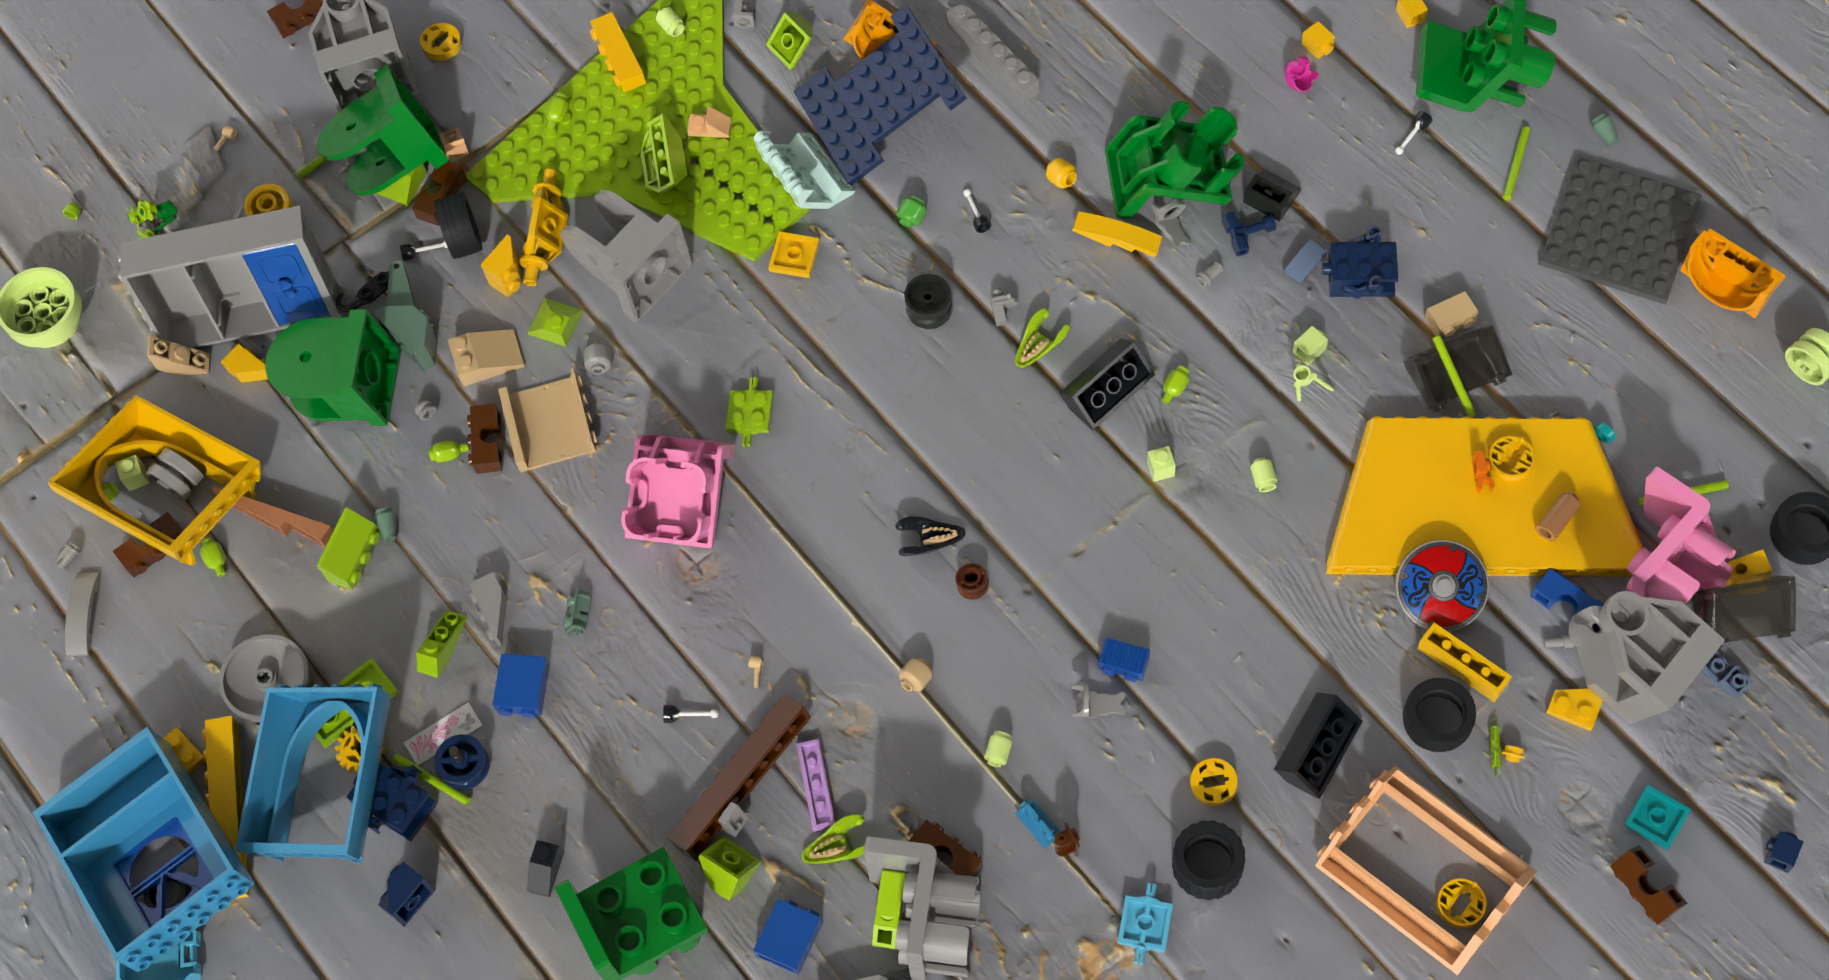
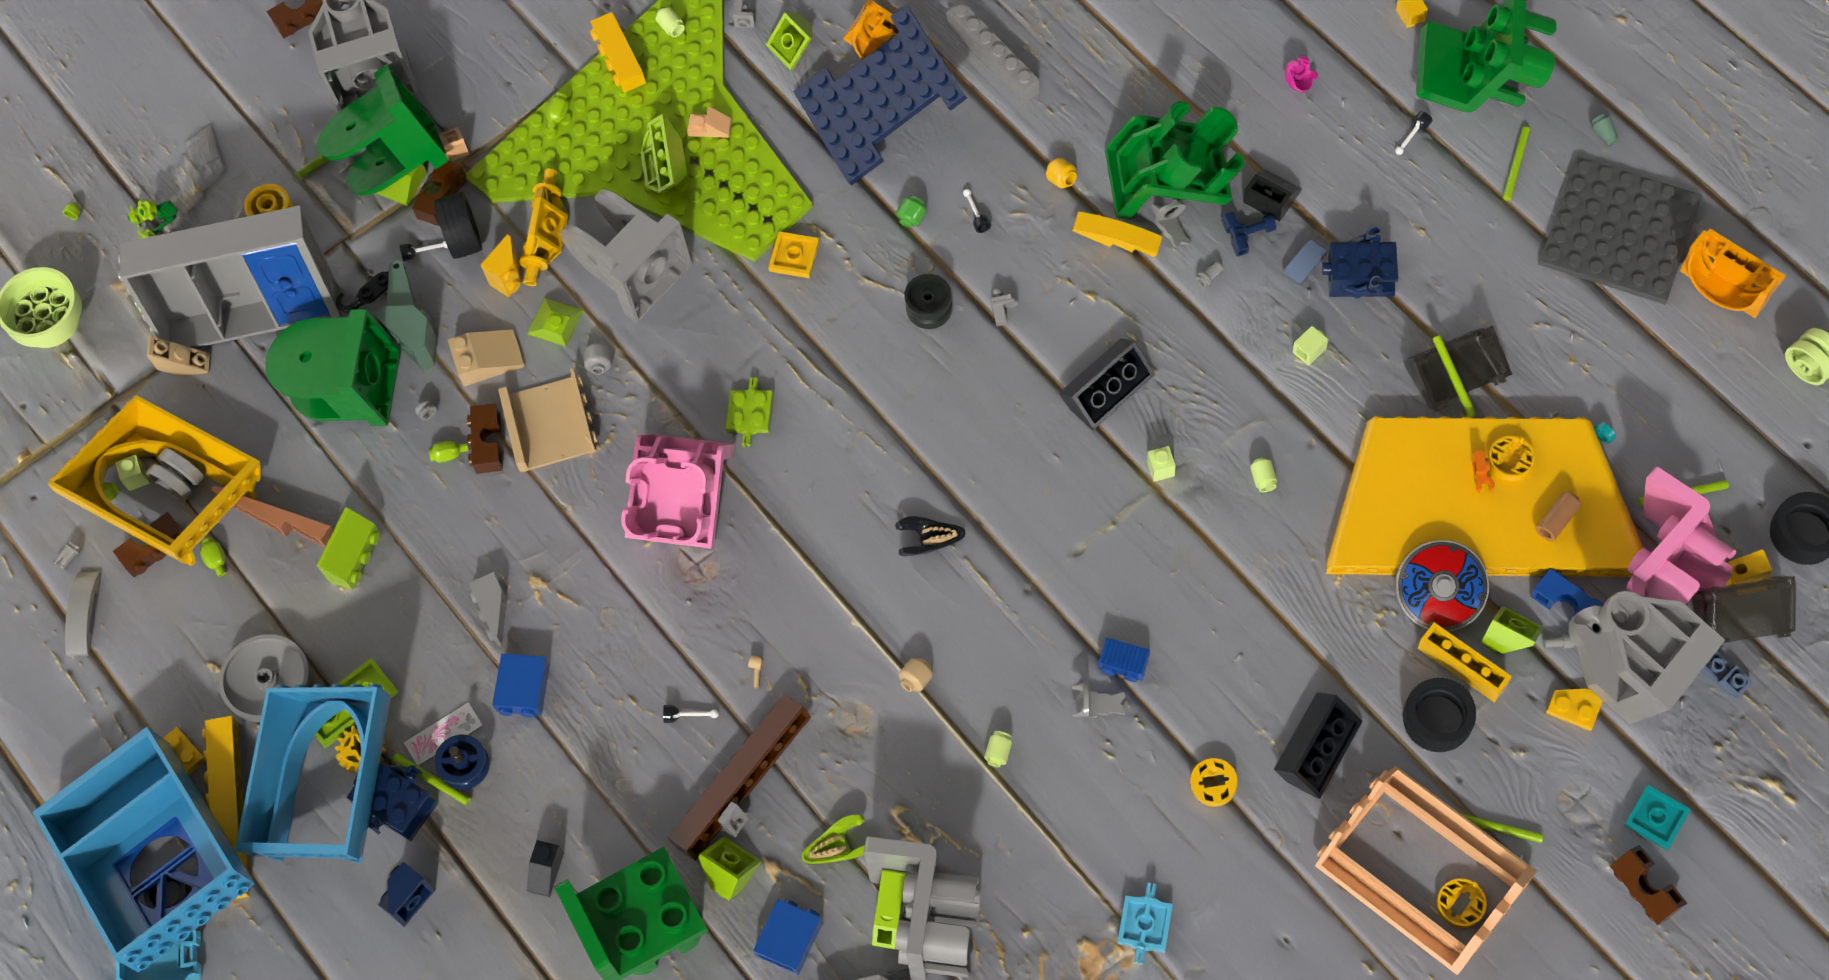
tan hand [213,126,238,152] -> none
yellow slope [221,344,268,383] -> none
sand green cone [373,508,396,542] -> none
lime slope [416,610,467,678] -> none
yellow piece [420,23,462,61] -> none
sand green hinge [563,586,591,635] -> none
light aqua slope [754,131,855,209] -> none
lavender tile [796,738,836,832] -> none
reddish brown arch [909,819,983,877] -> none
copper wheel [955,563,989,600] -> none
lime animal [1015,308,1071,368] -> none
dark azure hinge [1015,799,1060,849] -> none
reddish brown hinge [1055,823,1080,857] -> none
lime plant [1161,365,1190,404] -> none
black tyre [1172,820,1245,900] -> none
yellowish green plant [1293,363,1334,401] -> none
yellow brick [1301,21,1335,59] -> none
tan brick [1424,291,1479,337] -> none
lime piece [1489,718,1502,777] -> none
yellow plate [1501,745,1525,763] -> none
dark blue brick [1764,831,1804,873] -> none
none -> lime bar [1460,813,1544,843]
none -> lime slope [1481,606,1544,654]

